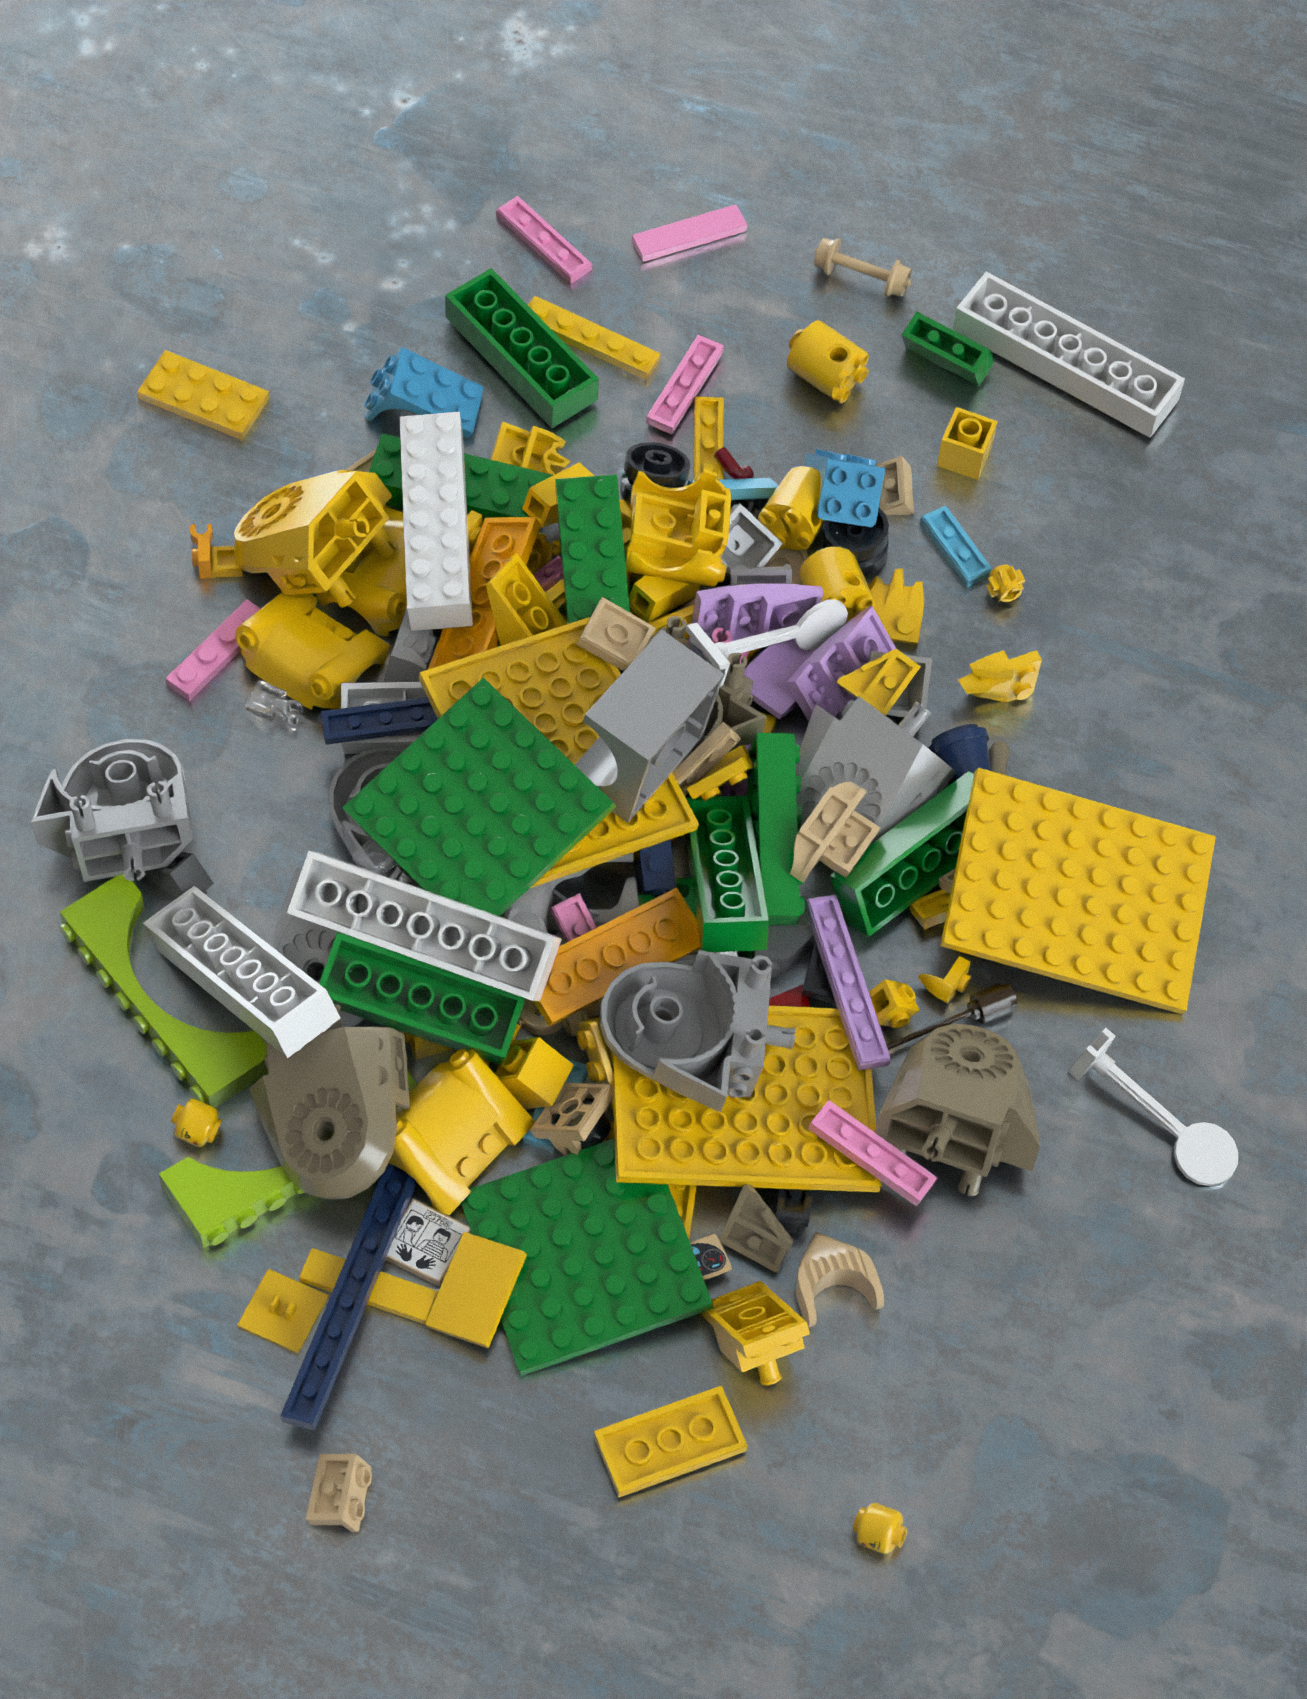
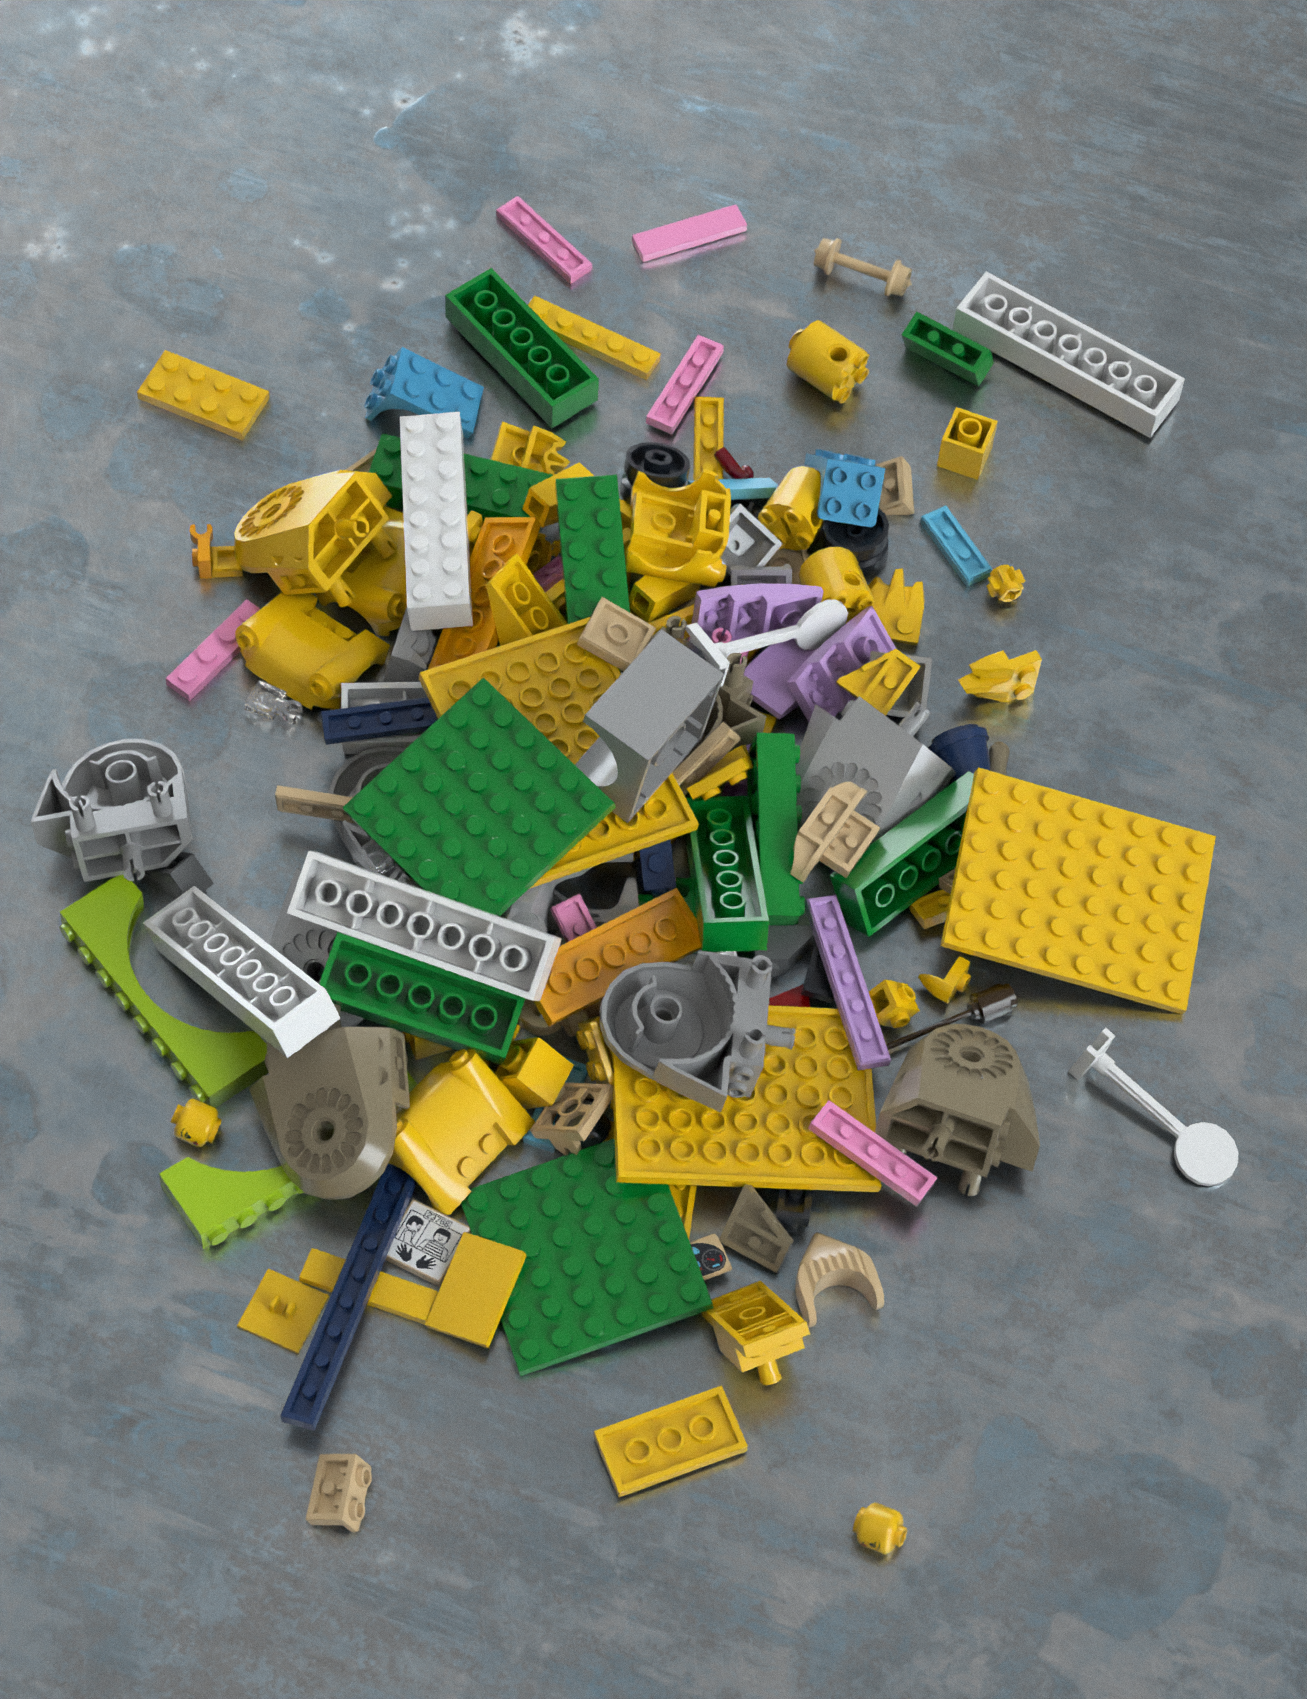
none -> tan tile [275,785,356,824]

